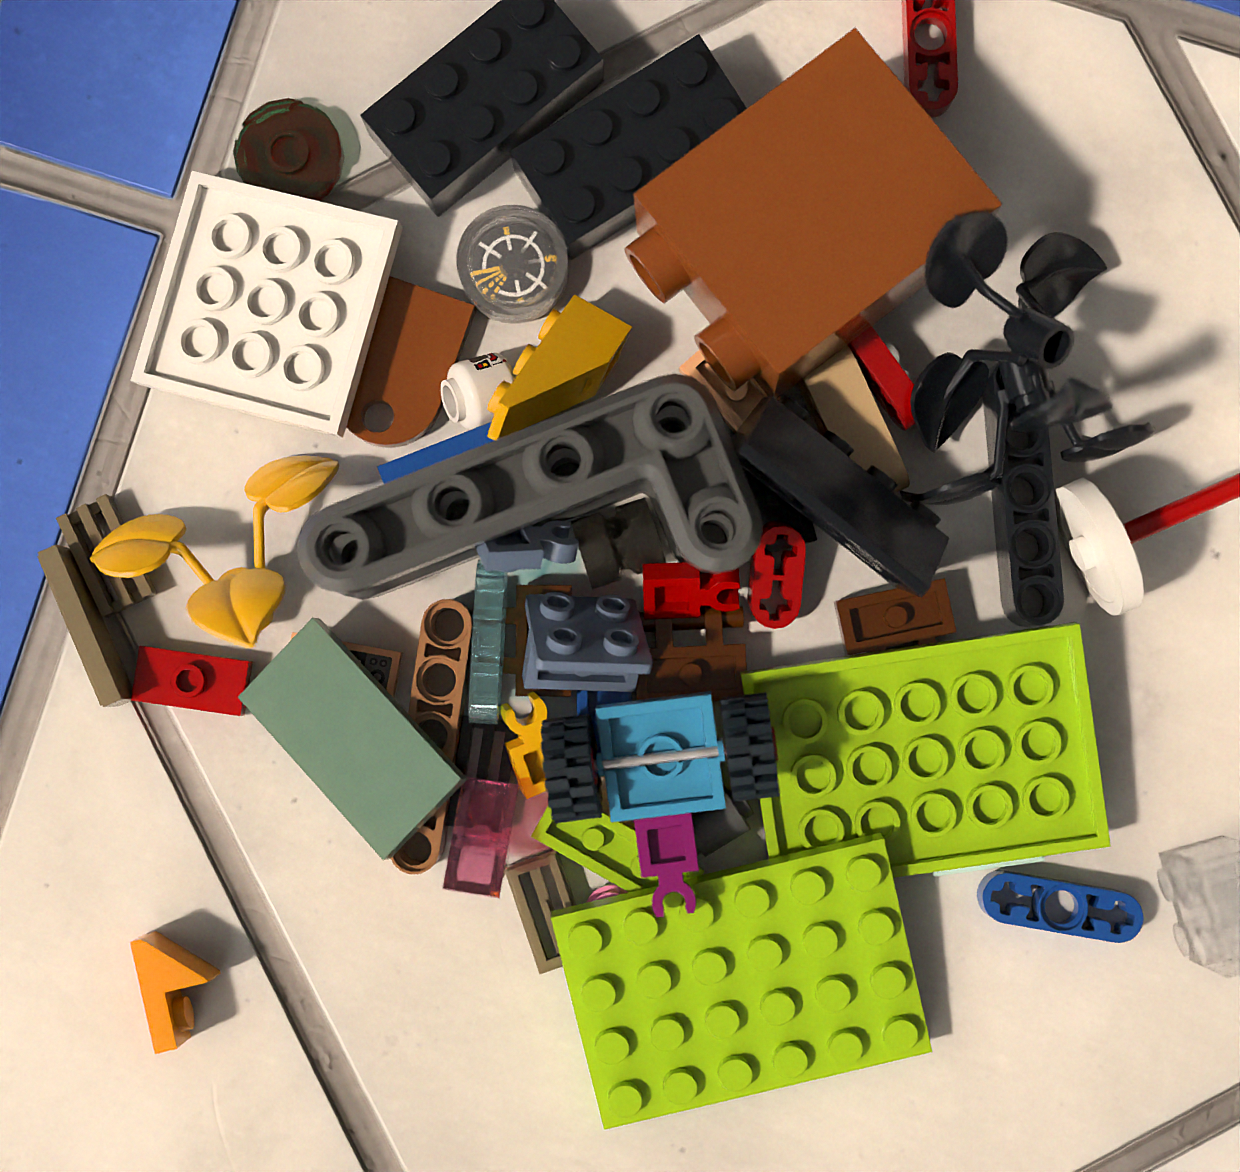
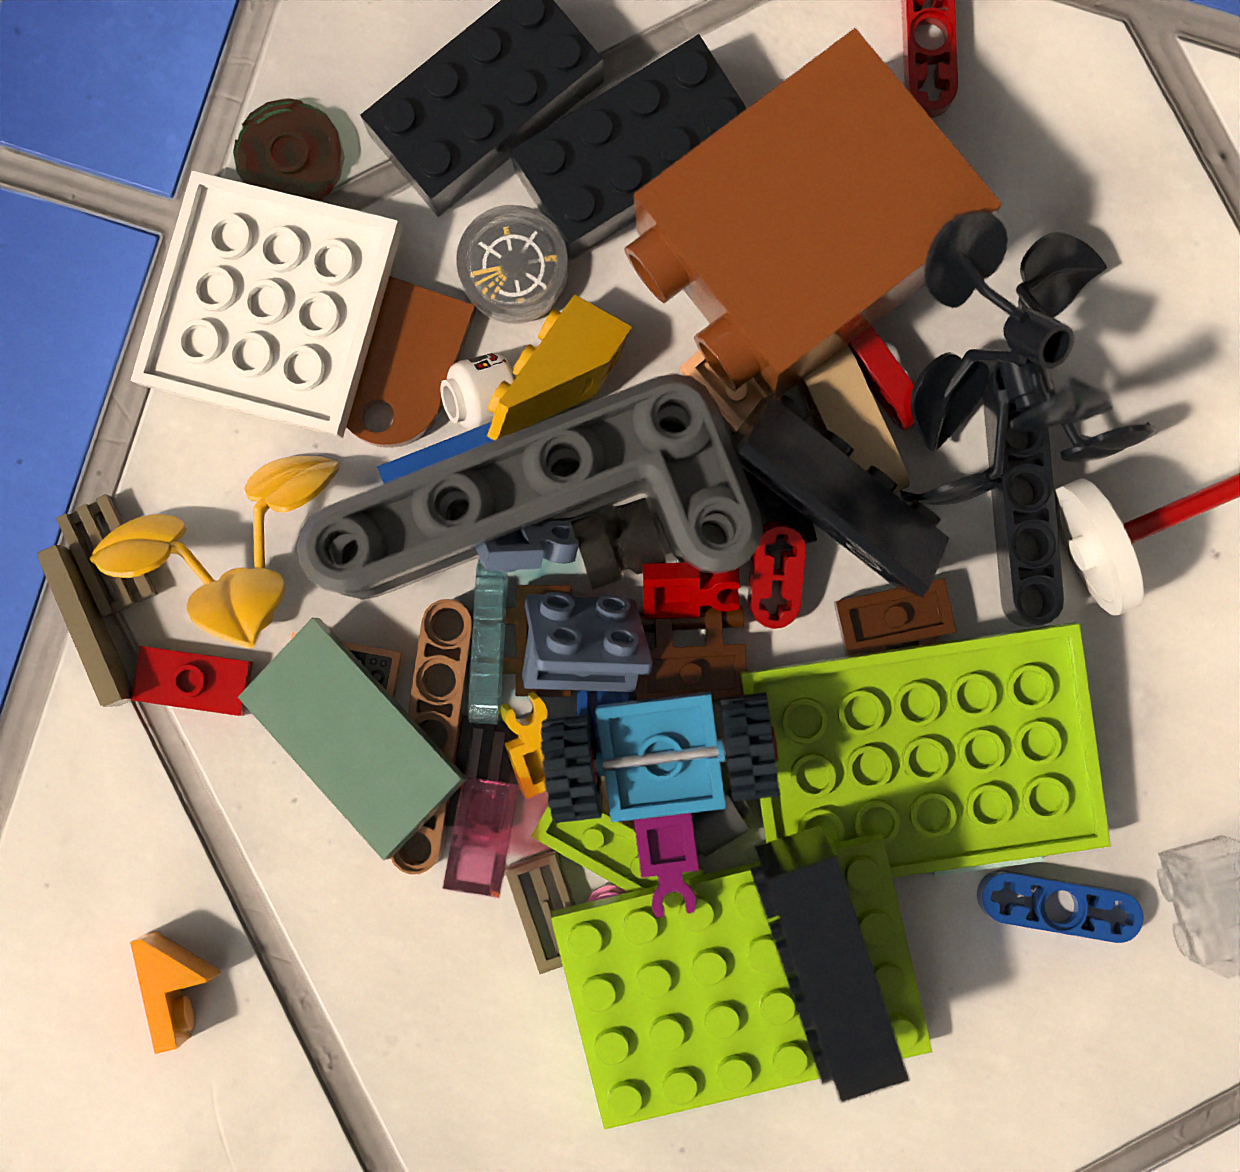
none -> black brick [750,825,910,1103]

